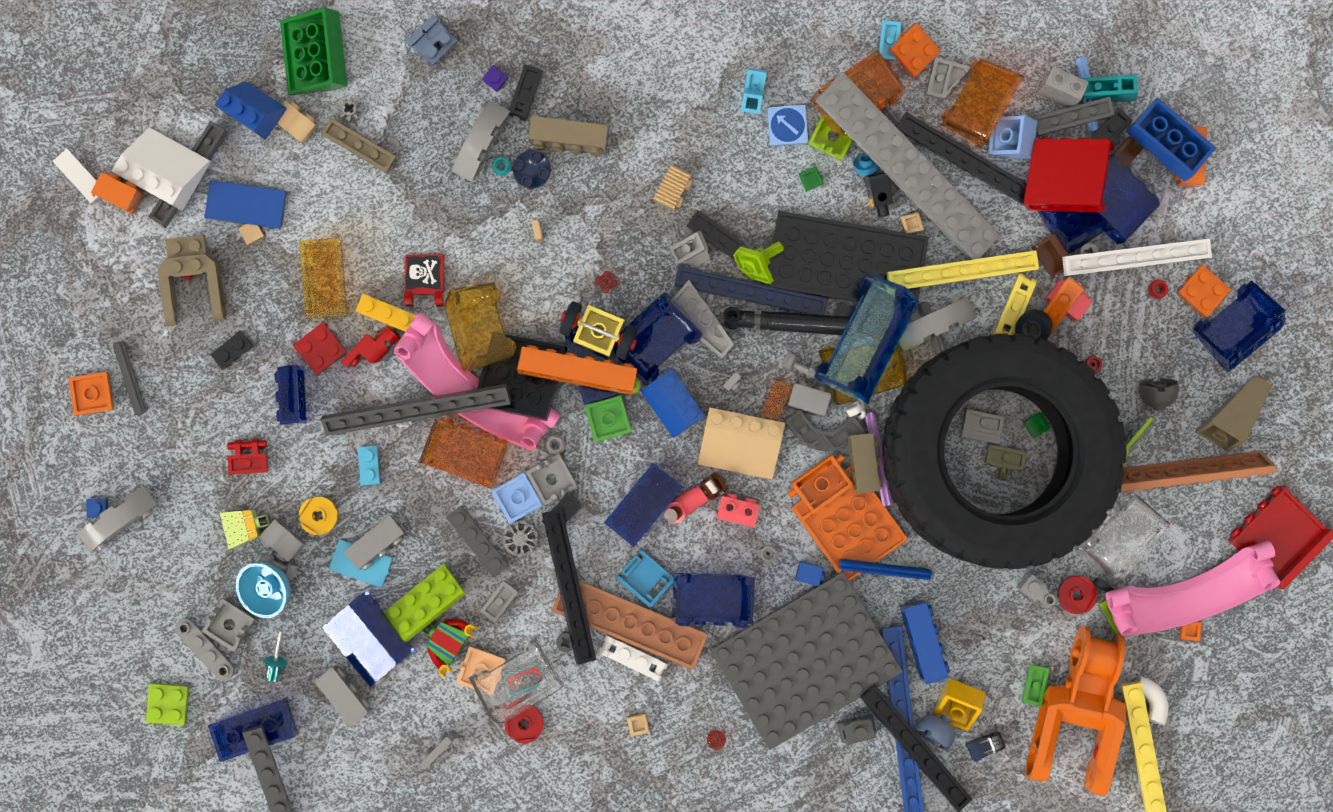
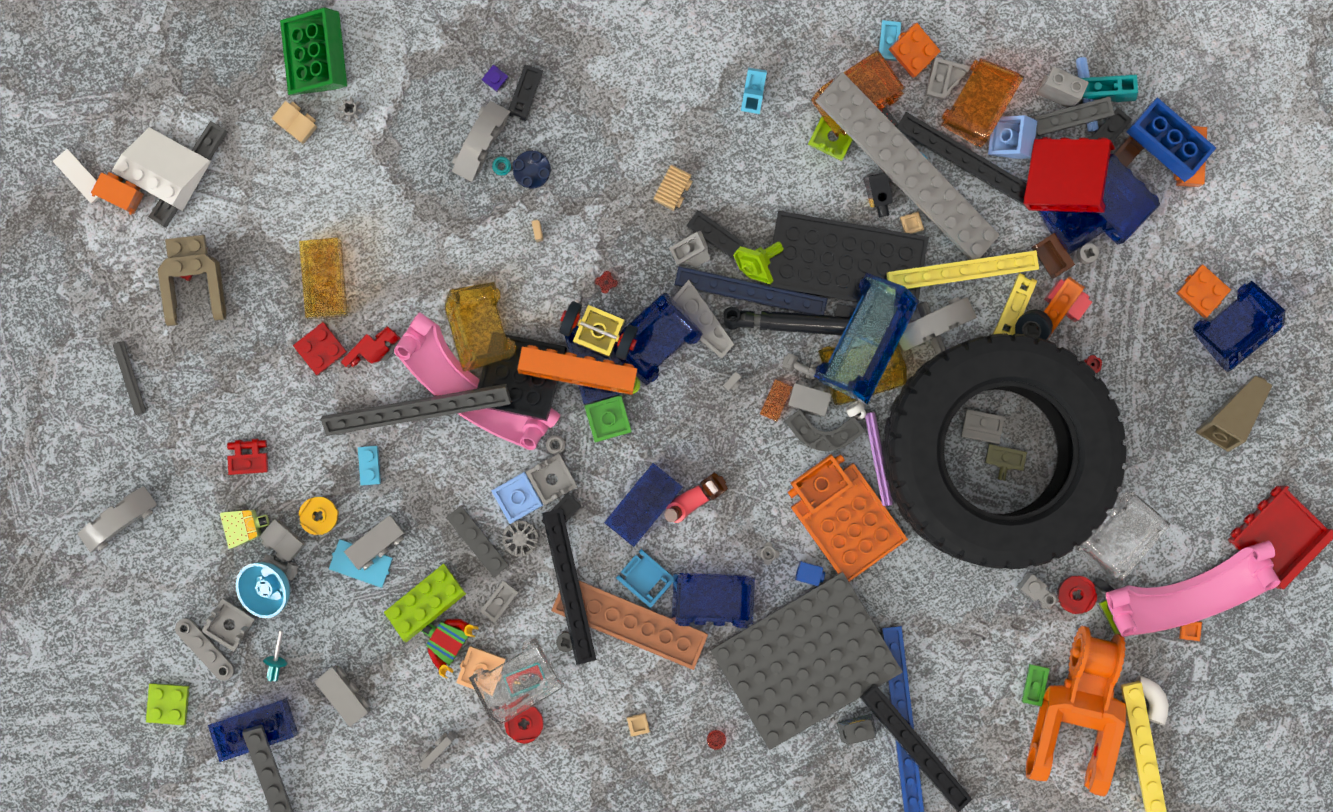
orange plate [68,372,114,416] -> none
blue plate [86,498,108,518] -> none
blue tile [204,180,287,229] -> none
black plate [210,331,253,370] -> none
blue slope [215,81,287,140] -> none
tan tile [238,224,265,246] -> none
clear blue slope [275,365,307,425] -> none
dark tan plate [321,118,397,173] -> none
clear blue slope [322,591,415,687] -> none
yellow brick [356,294,416,332] -> none
flag [404,254,444,307] -> none
sand blue hips [406,14,458,67] -> none
clear orange windscreen [418,417,510,489] -> none
dark tan brick [528,116,609,157] -> none
white plate [598,635,668,682] -> none
blue slope [641,369,705,438] -> none
tan slope [698,407,785,480] -> none
coral brick [716,493,760,527] -> none
tile [767,105,808,146] -> none
green tile [798,166,824,192] -> none
blue axle [839,559,932,580] -> none
dark tan brick [847,433,883,494] -> none
dark azure plate [853,153,880,176] -> none
blue brick [899,600,950,685] -> none
sand blue cylinder [915,714,955,751] -> none
yellow slope [933,678,986,731] -> none
dark blue leg [966,732,1006,762] -> none
green tile [1023,412,1050,438] -> none
white plate [1062,238,1212,276] -> none
nougat plate [1119,451,1276,492] -> none
lime flag [1122,417,1154,468] -> none
dark grey cylinder [1139,378,1179,411] -> none
red plate [1148,280,1168,299] -> none

